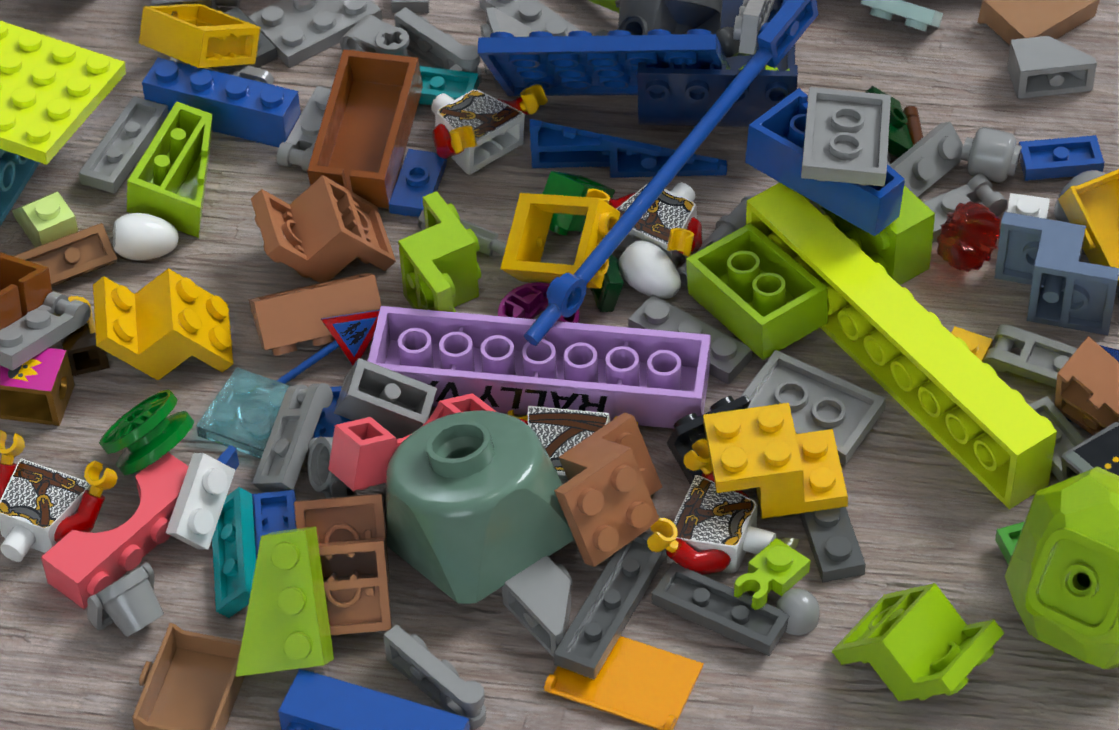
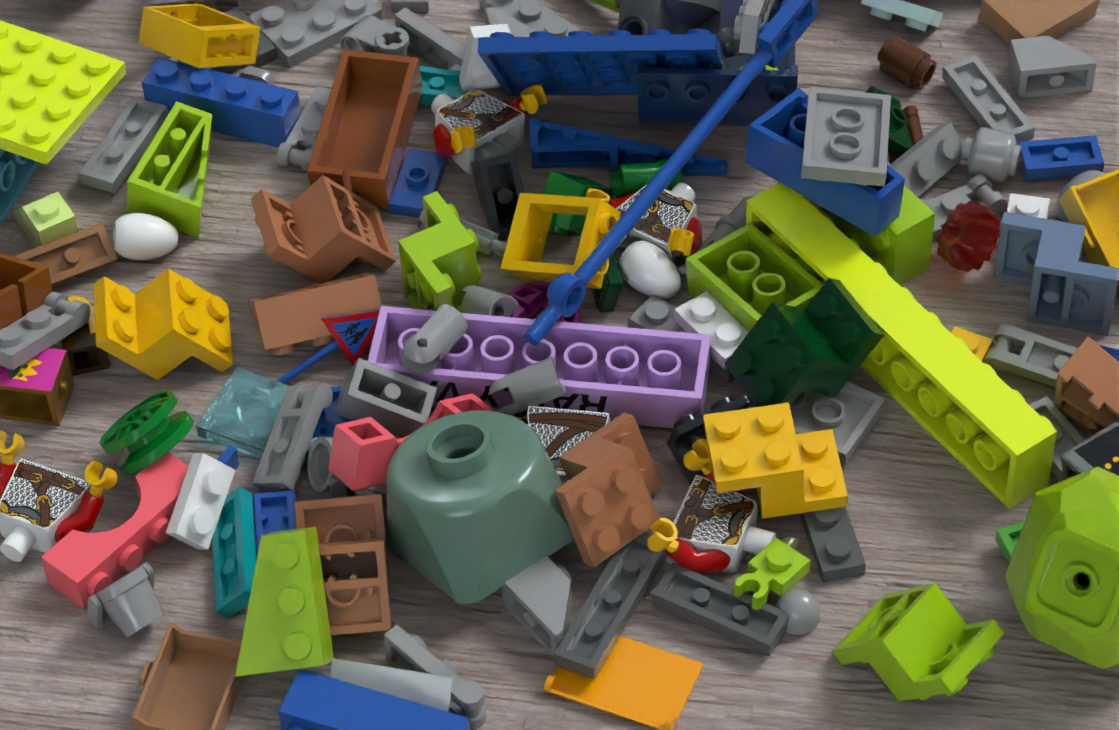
none -> white sticker [330,659,453,712]
none -> light grey piece [402,304,468,374]
none -> light grey piece [454,285,519,317]
none -> white plate [459,24,510,91]
none -> black slope [471,153,525,239]
none -> light grey piece [488,357,567,416]
none -> green piece [610,159,683,198]
none -> white plate [674,291,749,370]
none -> dark green bracket [725,278,884,407]
none -> reddish brown brick [877,37,937,89]
none -> light grey plate [942,55,1035,145]

